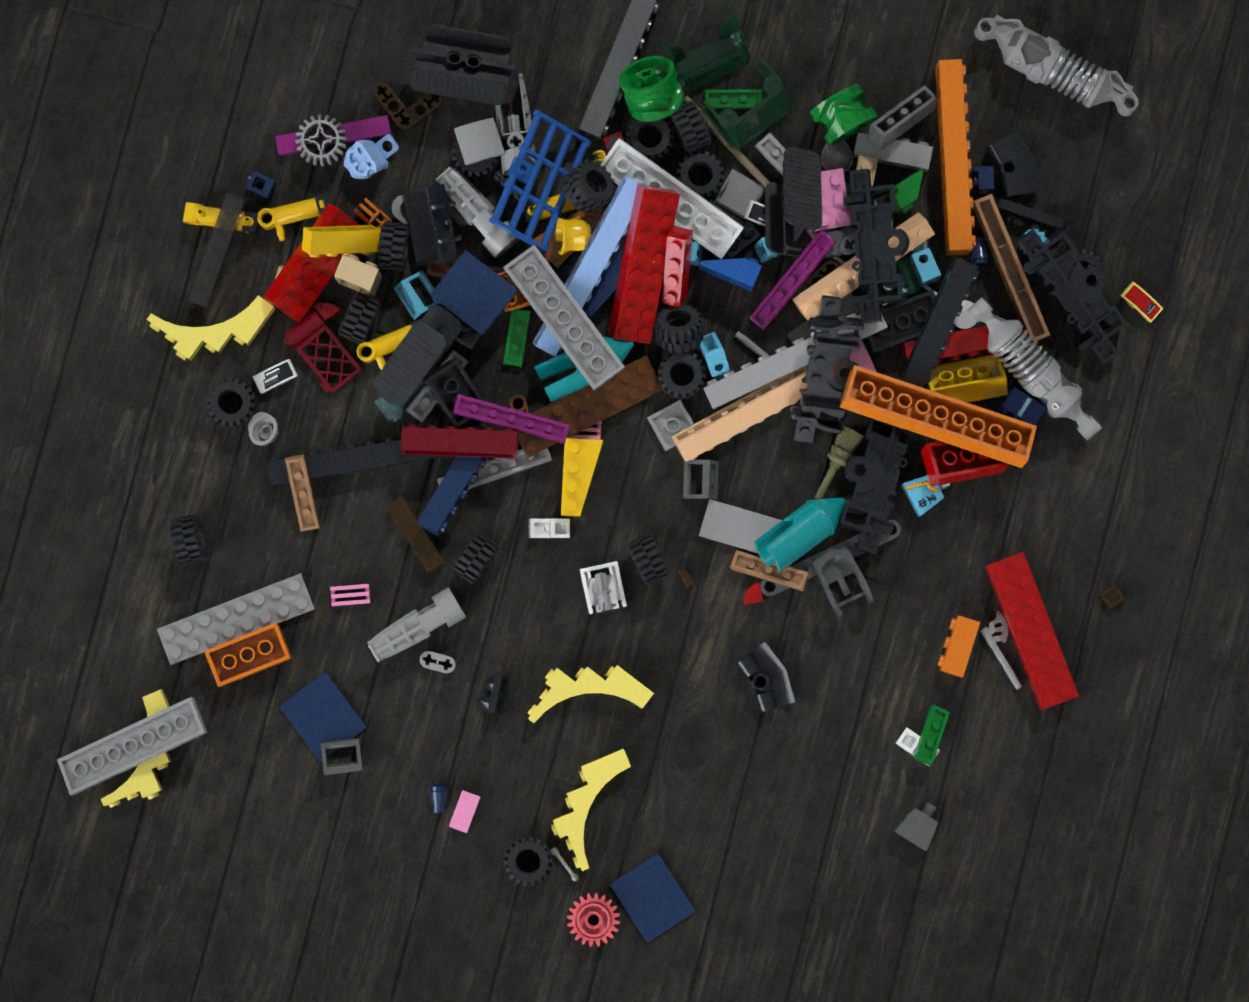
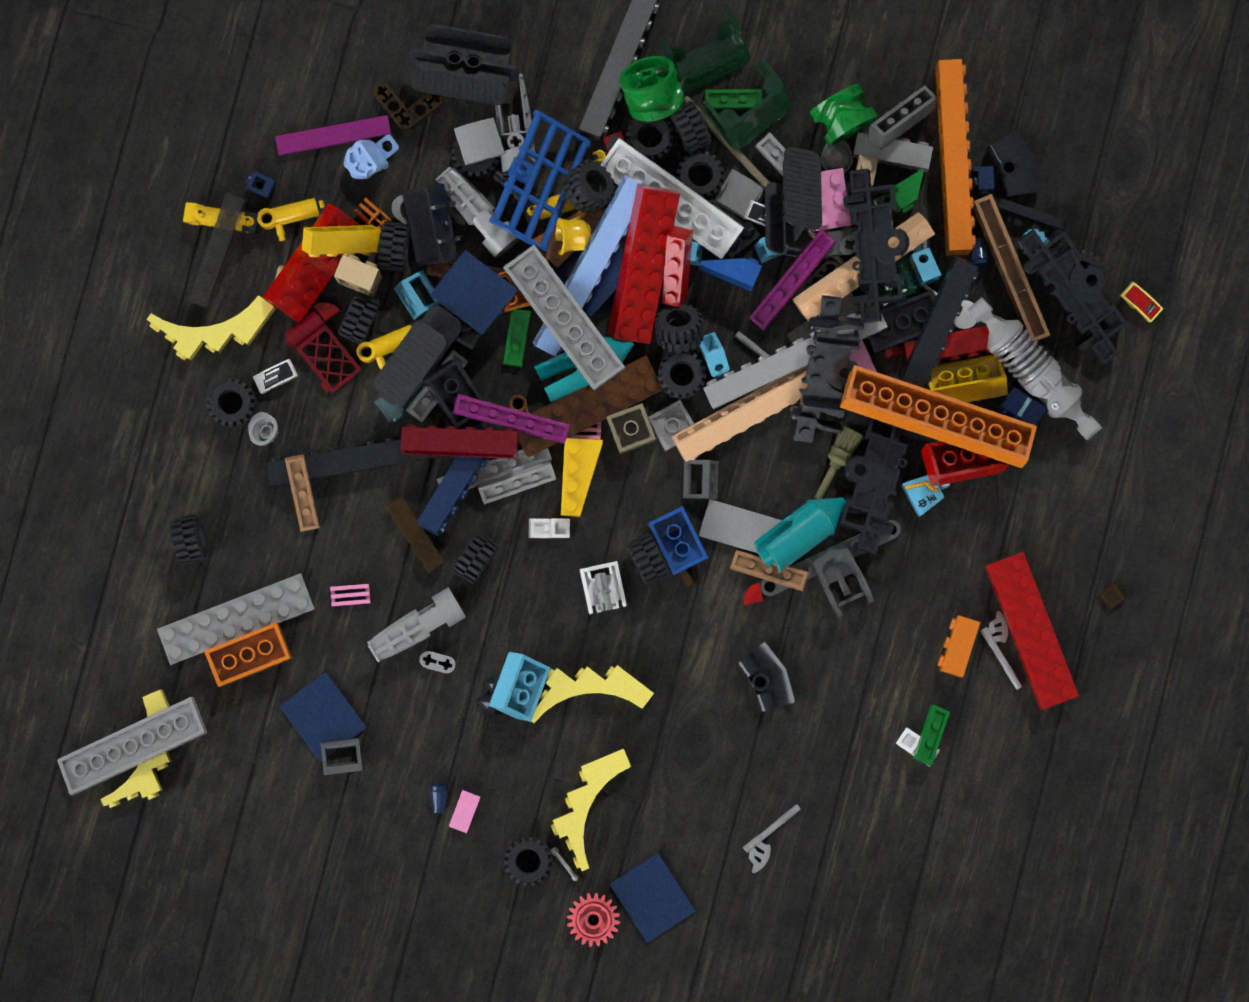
light grey gear [295,114,347,166] -> none
dark grey torso [893,802,938,851] -> none
light grey piece [974,15,1139,117] -> none
none -> light grey plate [477,460,556,504]
none -> medium azure brick [489,652,550,722]
none -> dark tan brick [606,403,656,454]
none -> blue slope [647,506,708,575]
none -> light grey piece [743,804,801,873]
none -> red tile [884,345,904,359]

